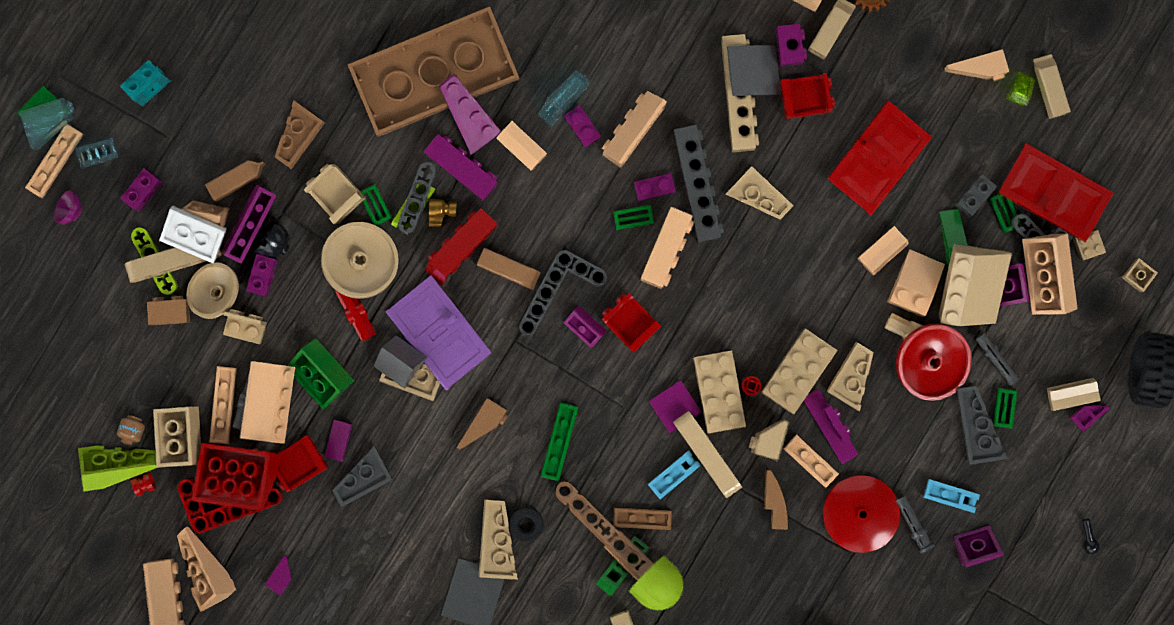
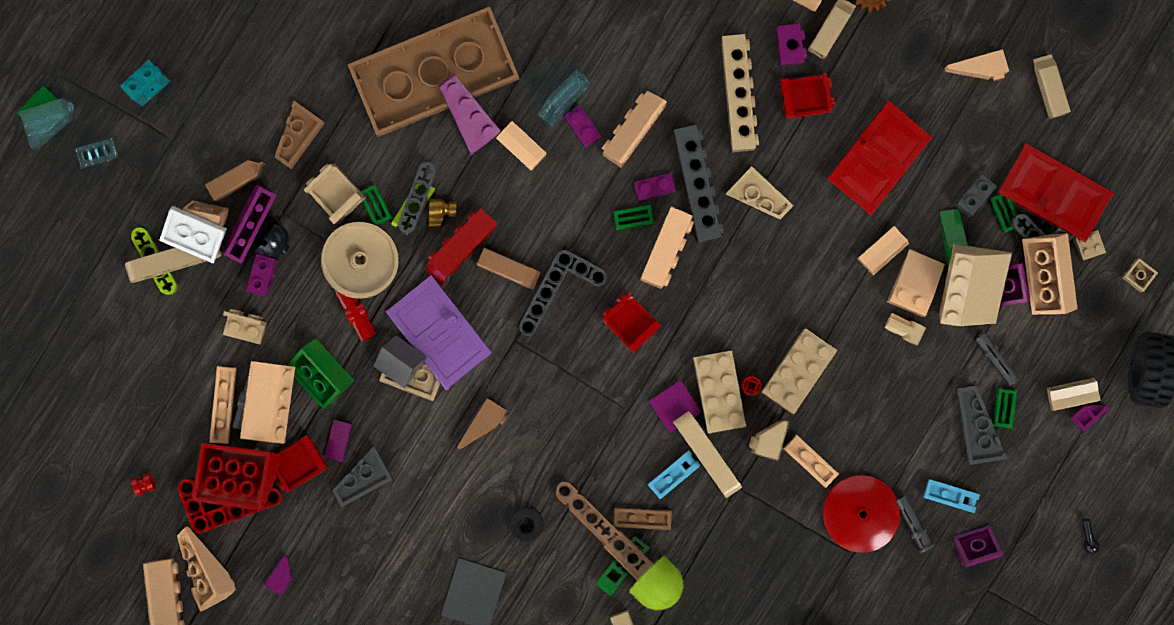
light nougat tile [25,123,83,198] -> none
magenta piece [54,190,82,225] -> none
lime wedge [78,446,158,491] -> none
medium nougat head [117,415,145,445] -> none
magenta brick [120,169,163,212] -> none
medium nougat brick [147,296,190,325] -> none
tan slope [153,407,201,467] -> none
tan dish [187,263,239,319] -> none
magenta brick [424,134,498,201] -> none
tan wing [479,500,518,580] -> none
green tile [540,402,579,481] -> none
magenta slope [563,306,607,348] -> none
dark grey piece [727,45,781,96] -> none
medium nougat slope [764,470,788,530] -> none
magenta bracket [803,389,858,464] -> none
tan wing [826,342,874,412] -> none
red dish [896,324,971,401] -> none
clear neon green slope [1006,72,1035,106] -> none

